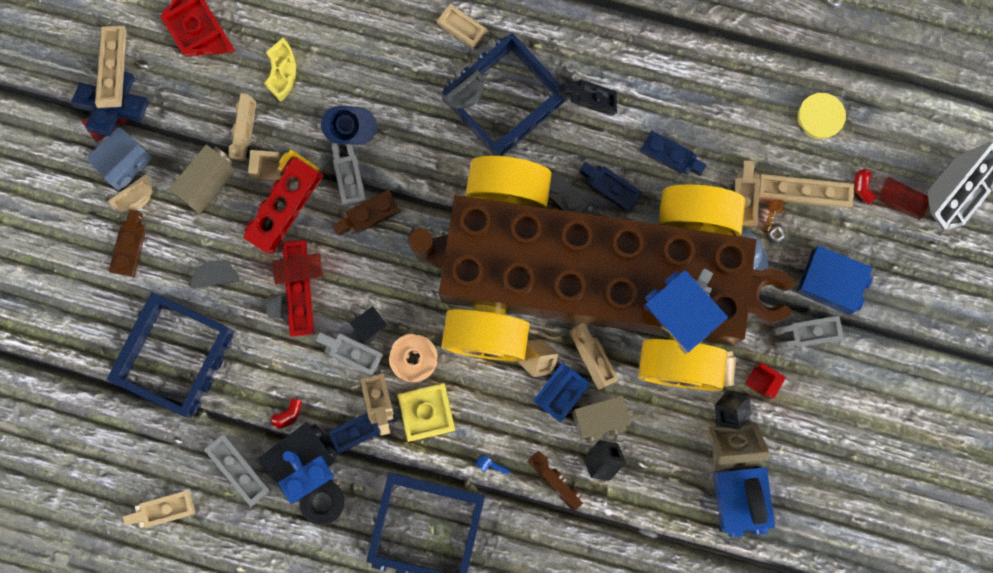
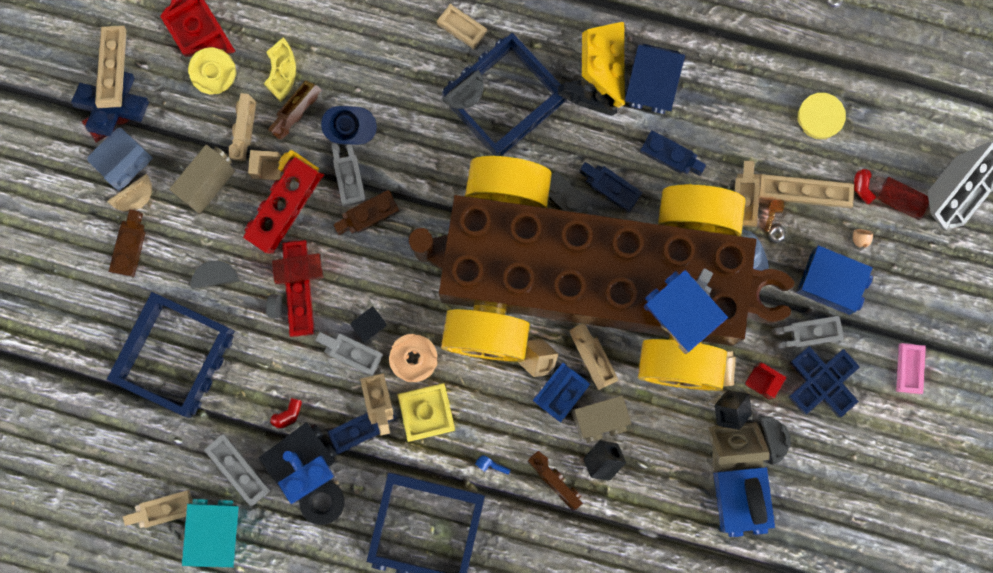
none -> teal brick [181,499,239,568]
none -> light yellow tile [188,47,236,95]
none -> reddish brown hinge [268,80,322,140]
none -> yellow wing [582,22,625,108]
none -> dark blue slope [625,42,685,114]
none -> dark grey tile [758,416,791,465]
none -> dark blue plate [788,346,860,418]
none -> light nougat hinge [853,229,873,248]
none -> bright pink tile [896,343,926,394]

